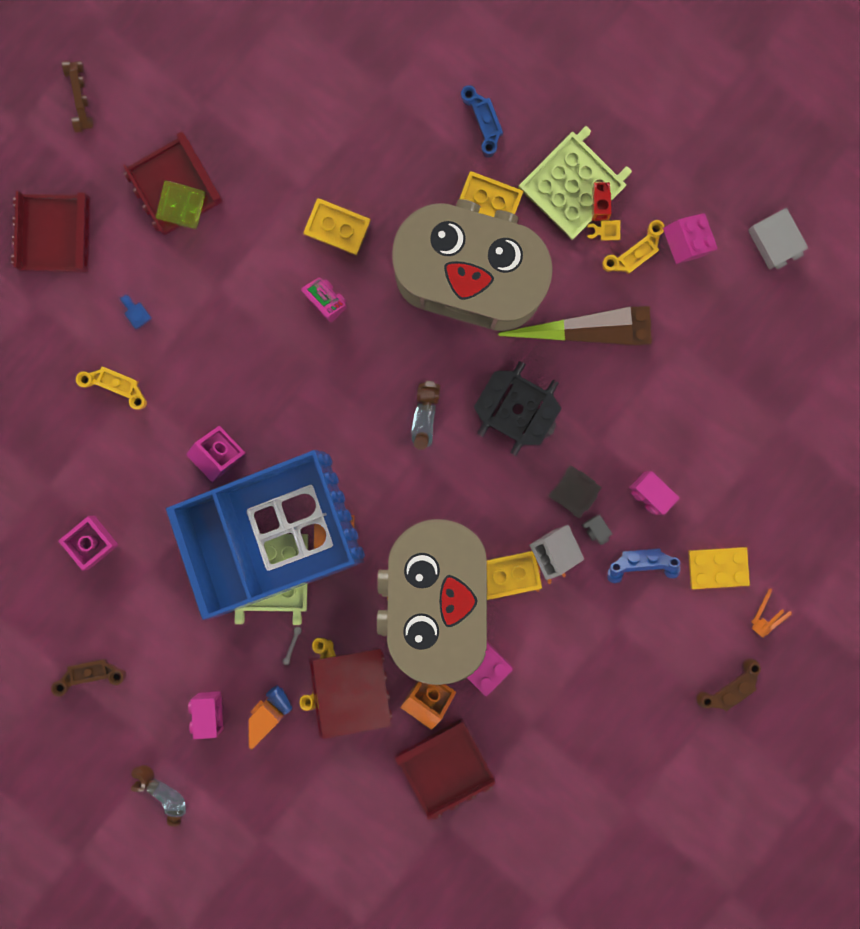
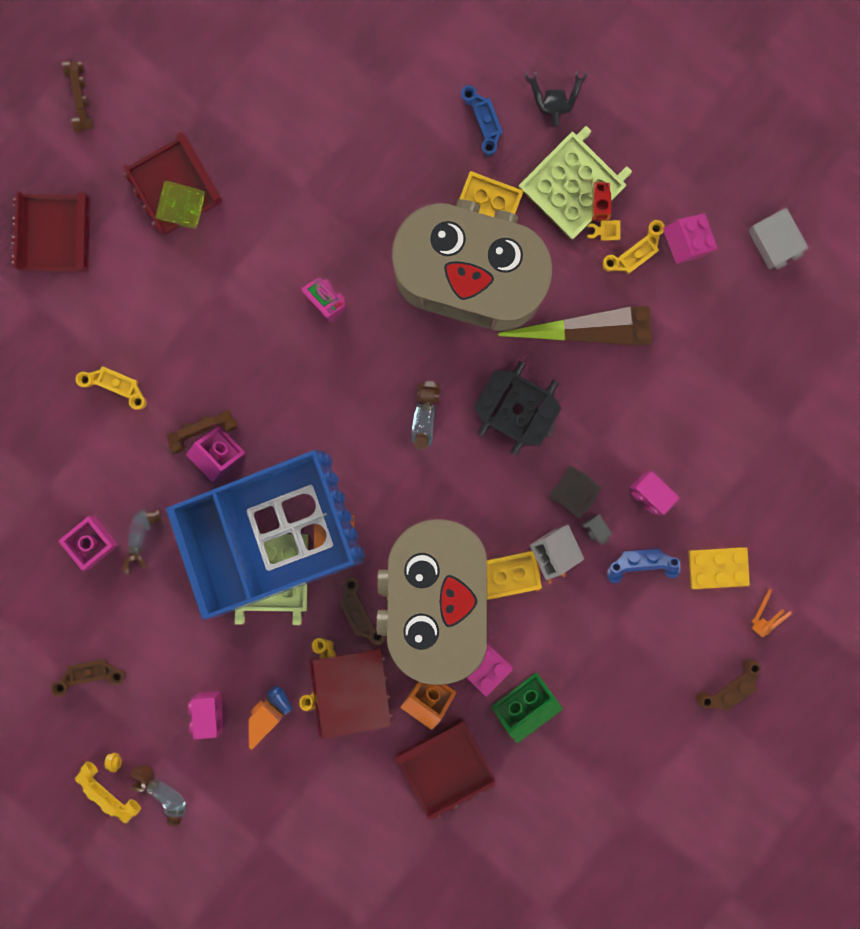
blue plate [120,294,152,329] -> none
light grey hinge [283,627,302,665] -> none
yellow plate [303,198,371,256] -> none
none -> yellow plate [75,762,141,823]
none -> yellow plate [105,753,122,773]
none -> clear light blue piece [123,509,162,576]
none -> reddish brown plate [166,410,238,455]
none -> reddish brown plate [339,577,385,645]
none -> green slope [491,672,563,743]
none -> black piece [525,71,587,127]

